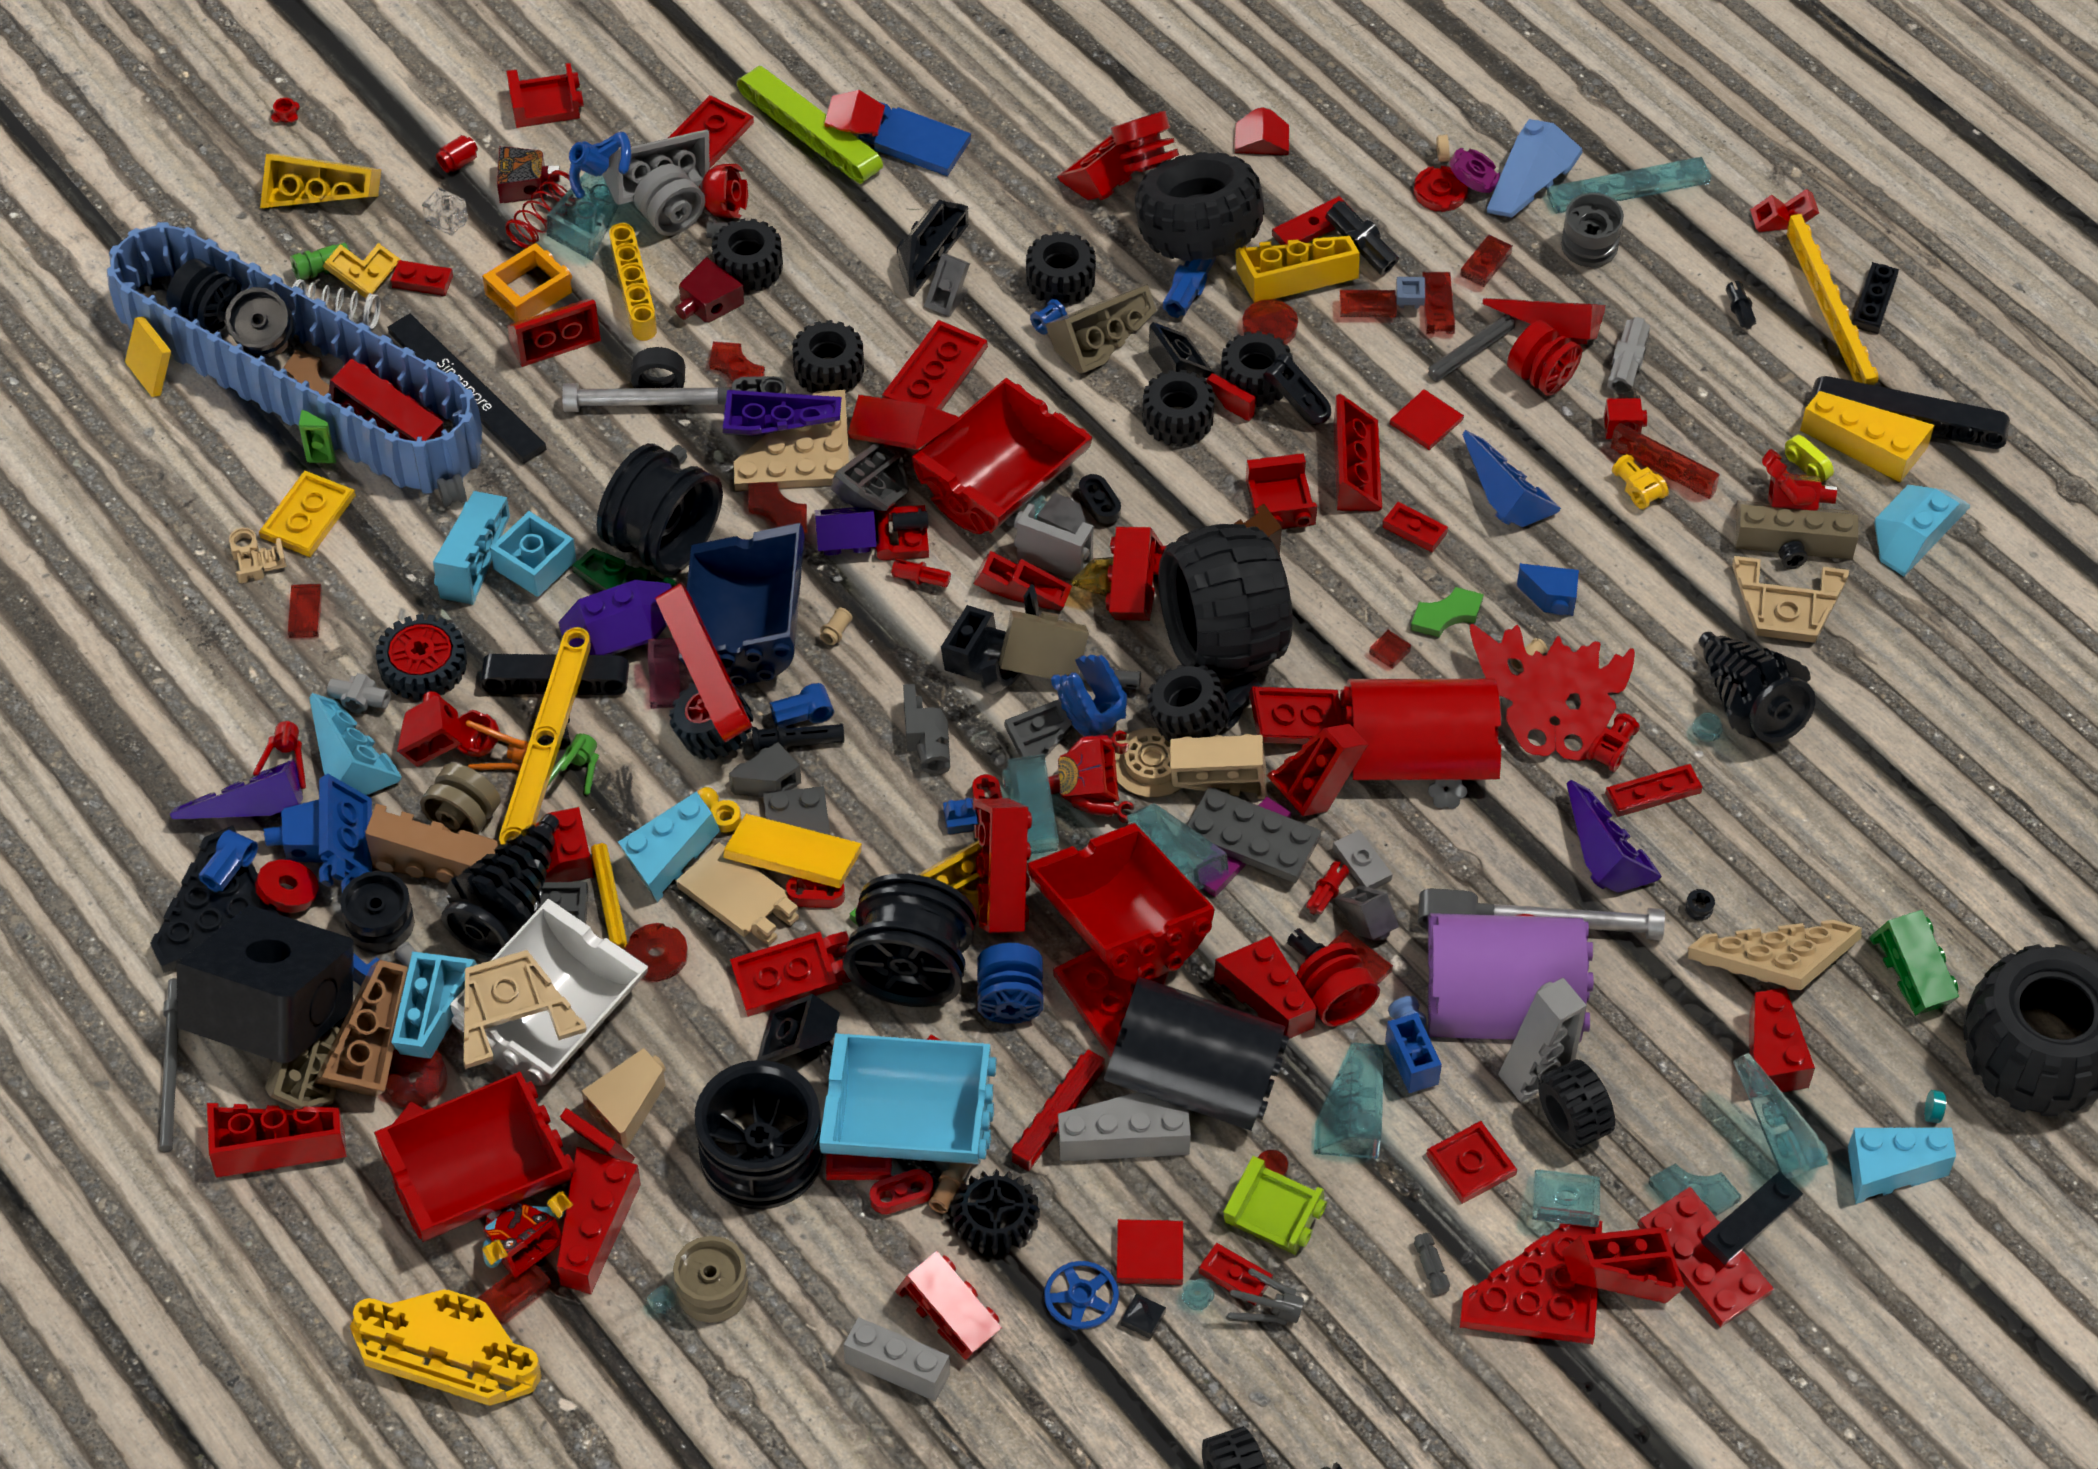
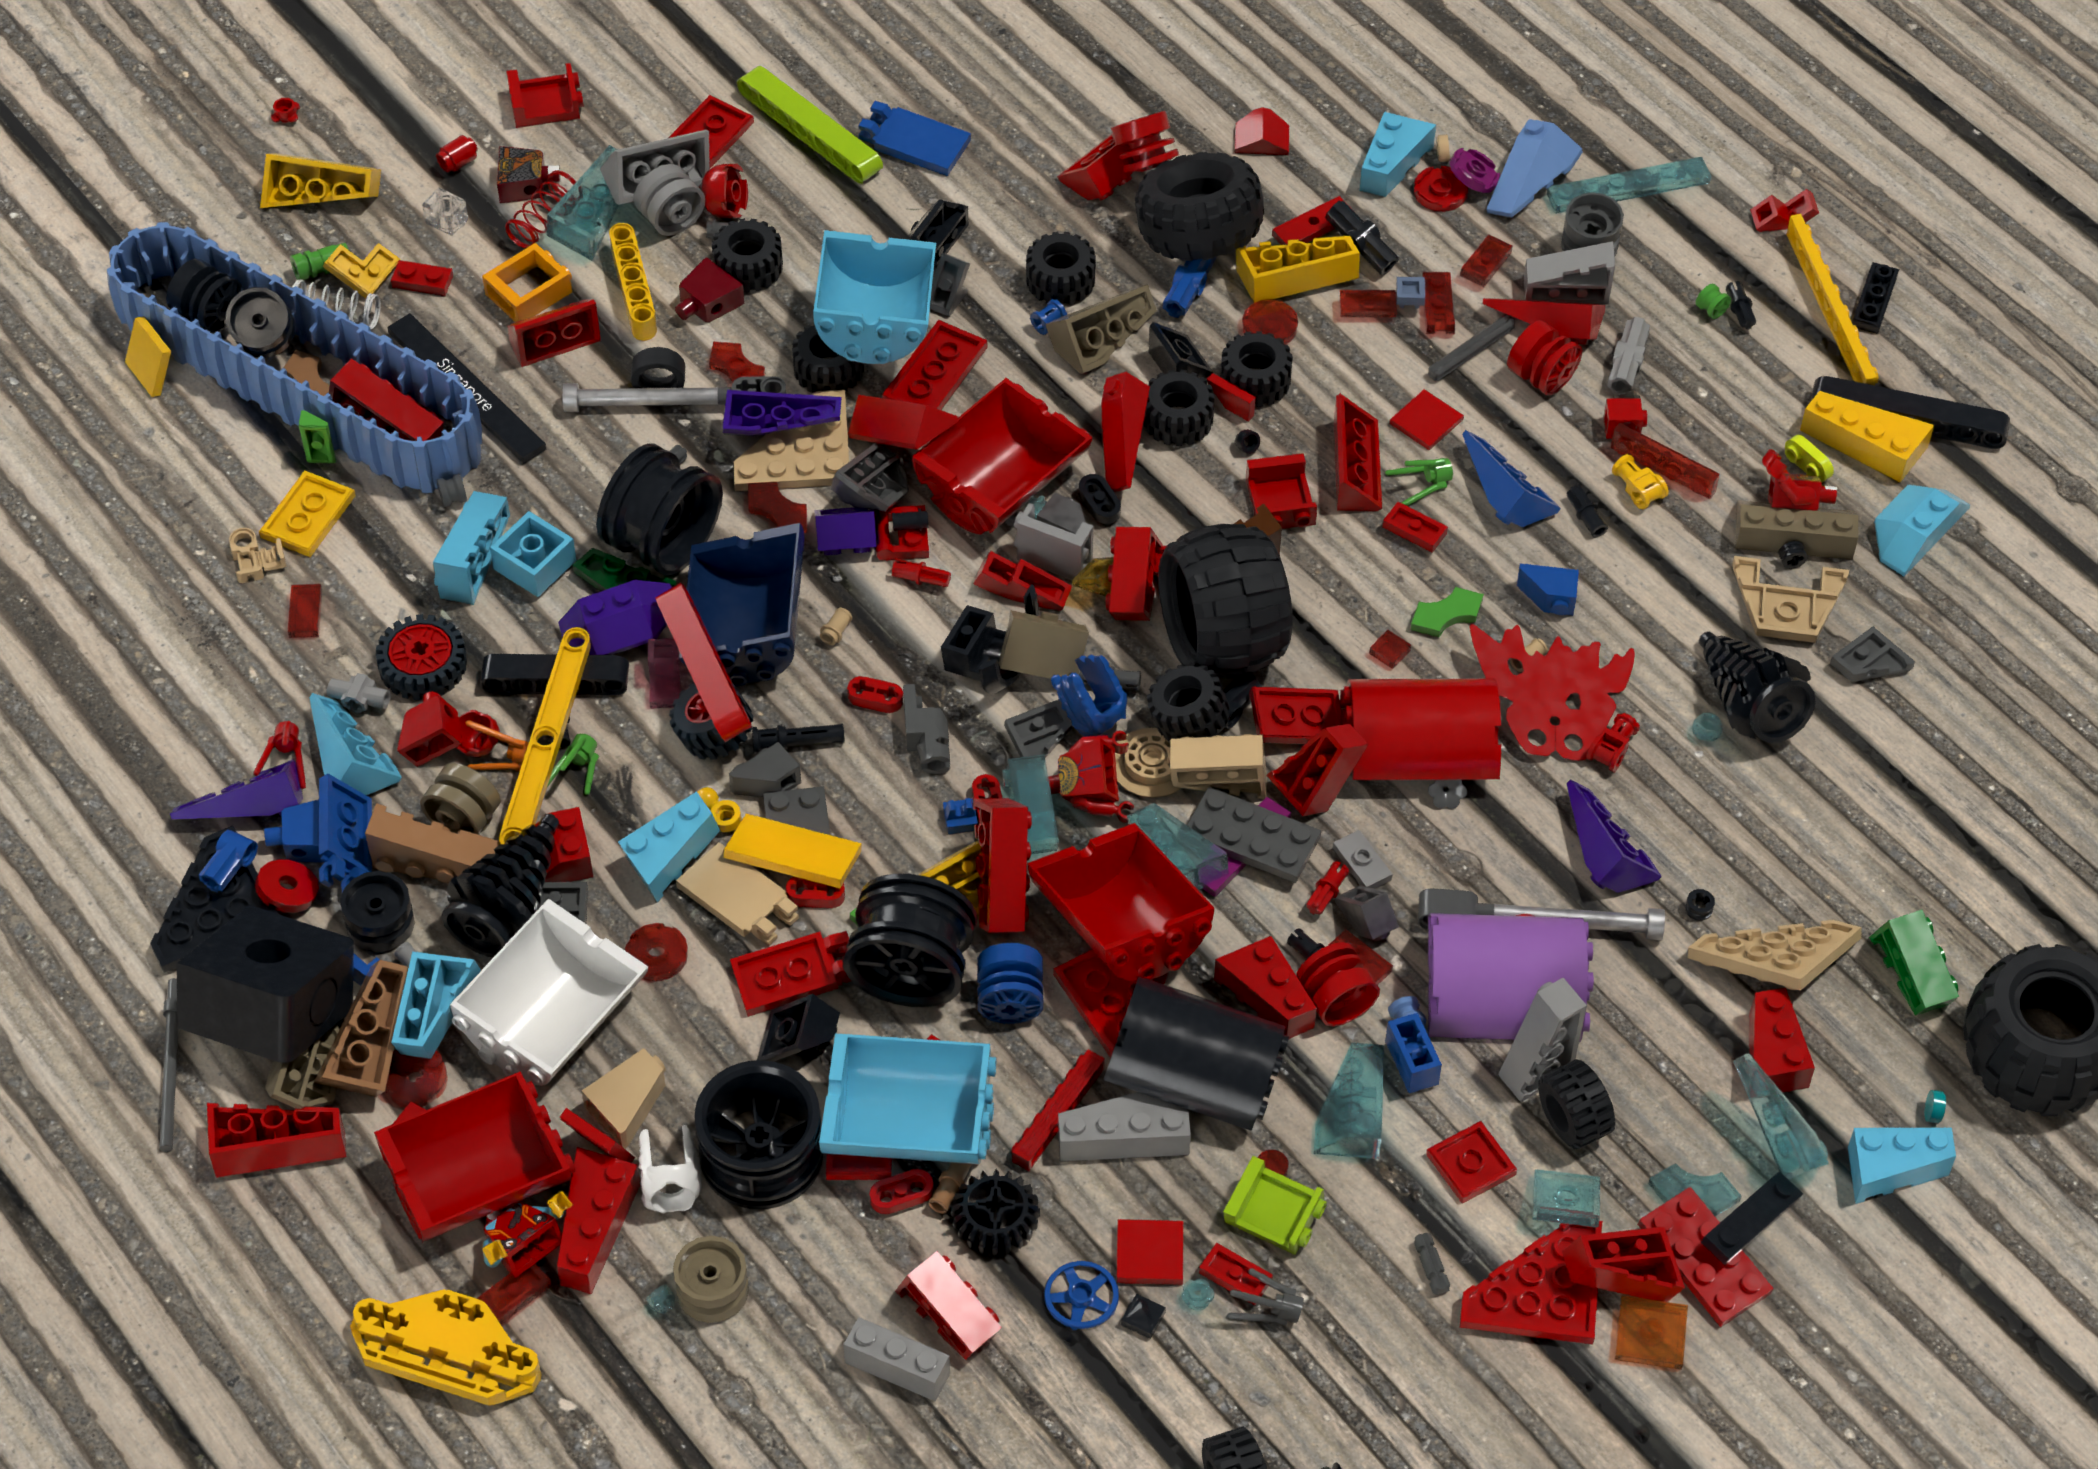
tan wing [464,950,587,1069] -> none
blue piece [569,132,632,199] -> none
yellow axle [591,843,628,949] -> none
blue piece [770,683,834,727] -> none
red slope [824,90,885,136] -> none
black plate [1263,353,1331,425] -> none
red tile [1605,764,1703,817] -> none
none -> white piece [638,1125,702,1214]
none -> medium azure cylinder [813,230,936,364]
none -> red beam [847,676,903,713]
none -> red wedge [1101,371,1150,493]
none -> black hinge [1235,429,1260,454]
none -> medium azure wedge [1359,112,1436,197]
none -> bright green plant [1385,458,1453,506]
none -> light grey wedge [1523,241,1615,304]
none -> black axle [1566,486,1608,538]
none -> clear orange plate [1615,1295,1688,1370]
none -> bright green wheel [1695,283,1731,319]
none -> dark grey wing [1830,626,1915,682]

